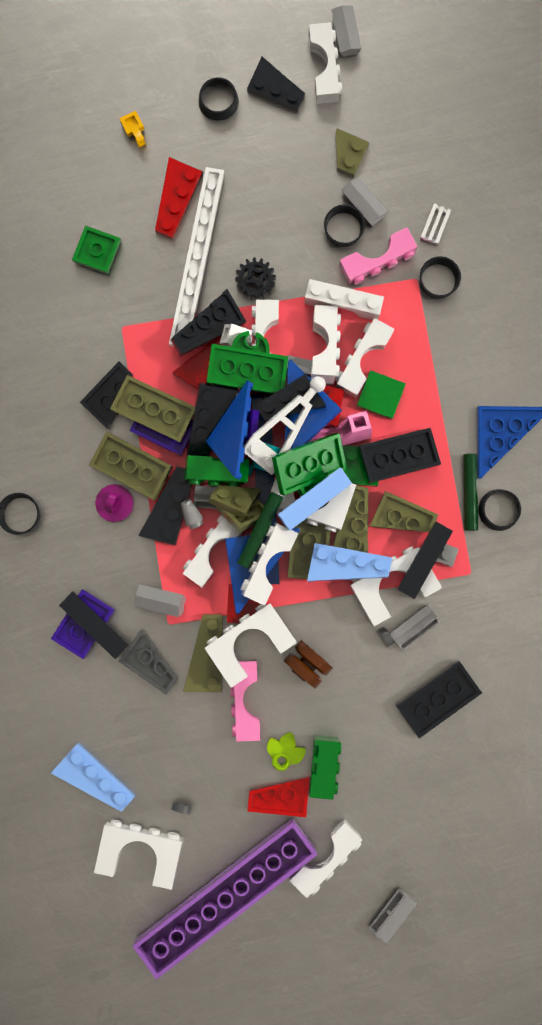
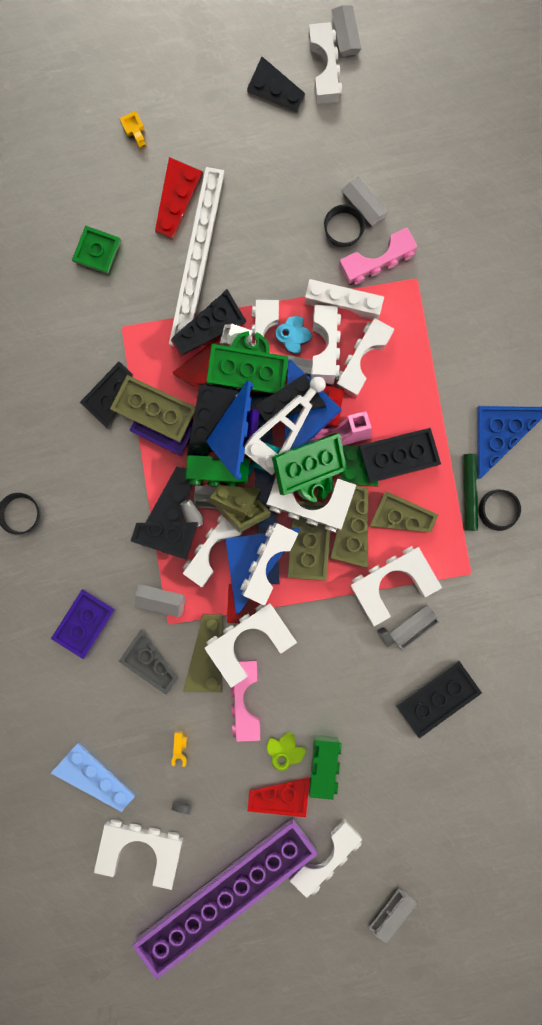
black tile [59,591,130,659] -> none
olive plate [89,431,173,501] -> none
magenta tile [95,484,134,522] -> none
black tyre [199,77,239,121] -> none
black gear [235,257,276,300] -> none
dark green piece [237,491,284,569] -> none
light blue tile [277,467,352,531] -> none
reddish brown wheel [283,640,333,689] -> none
light blue wing [307,543,392,582] -> none
olive wing [335,128,369,178] -> none
green tile [356,370,406,420] -> none
black tile [397,521,453,599] -> none
white tile [420,203,451,245] -> none
black tyre [420,256,461,299] -> none
light grey plate [436,544,459,567] -> none
none -> black wing [131,522,199,560]
none -> yellow plate [171,731,187,767]
none -> medium azure plate [275,316,312,353]

